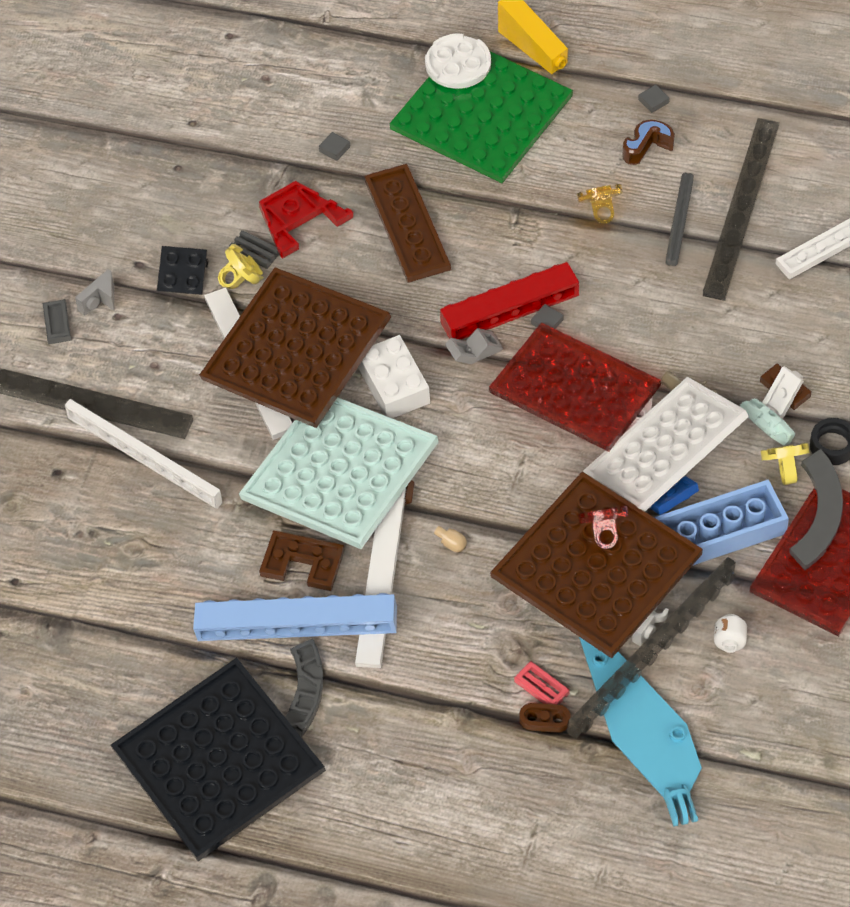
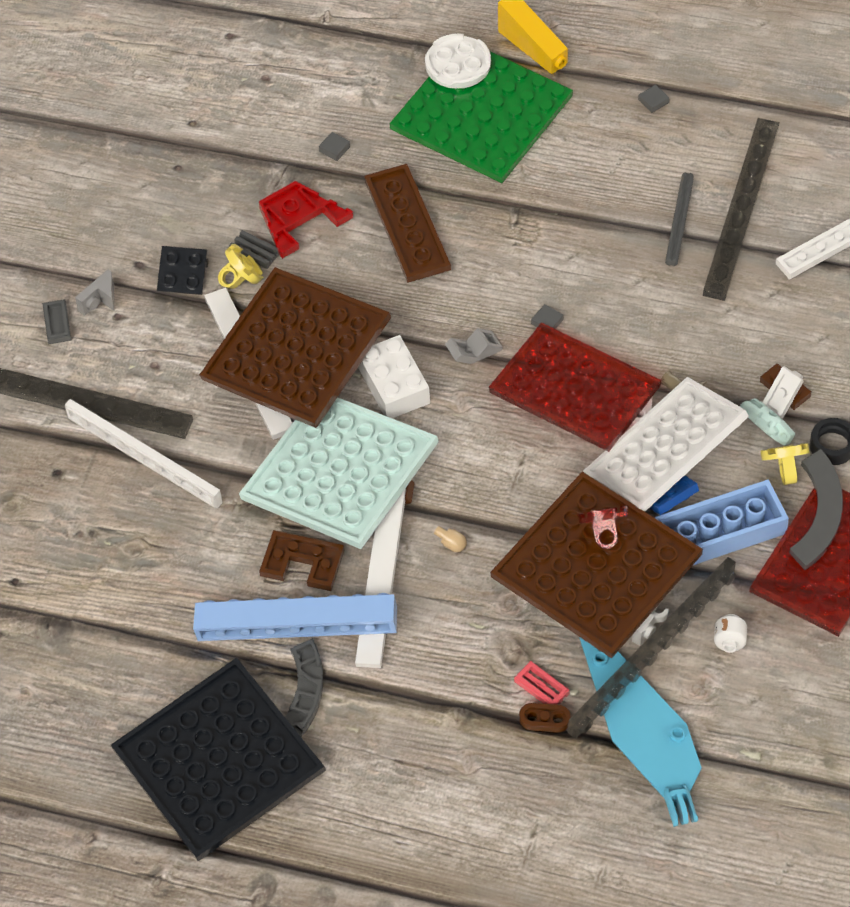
red brick [440,262,579,340] -> none
clear yellow tile [577,184,623,224] -> none
reddish brown animal [622,119,675,165] -> none

